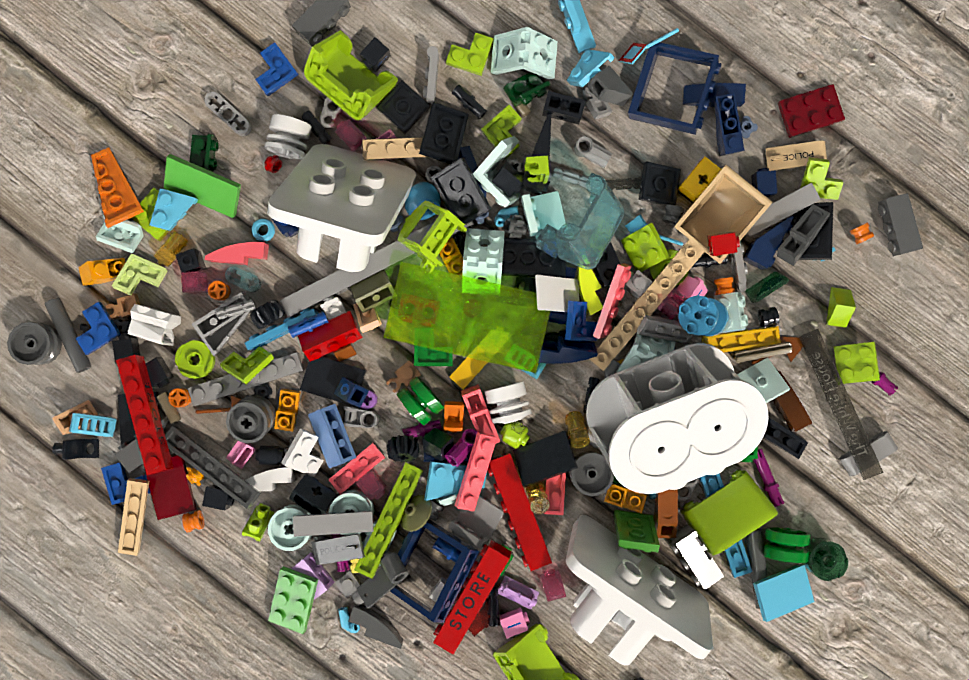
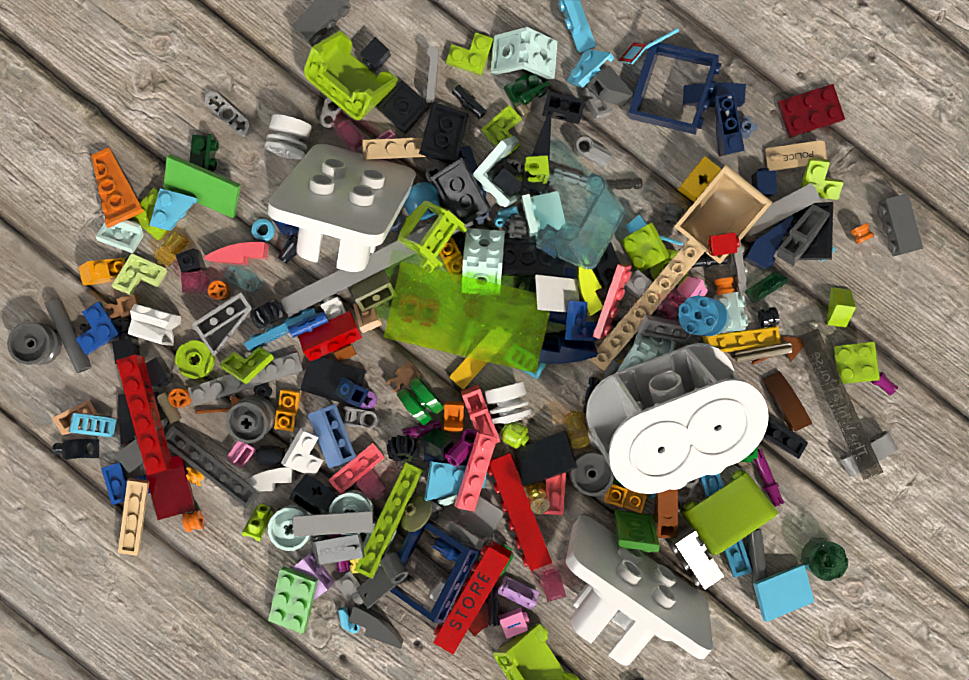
black brick [202,485,235,511] -> none
light grey axle [216,299,255,319] -> none
blue plate [255,42,298,96] -> none
red plate [265,155,282,173] -> none
black axle [302,110,332,144] -> none
green plate [414,328,453,366] -> none
black tile [638,161,681,206] -> none
light aqua plate [737,357,790,403] -> none
green wheel [764,527,811,563] -> none
none -> black cone [278,235,298,264]

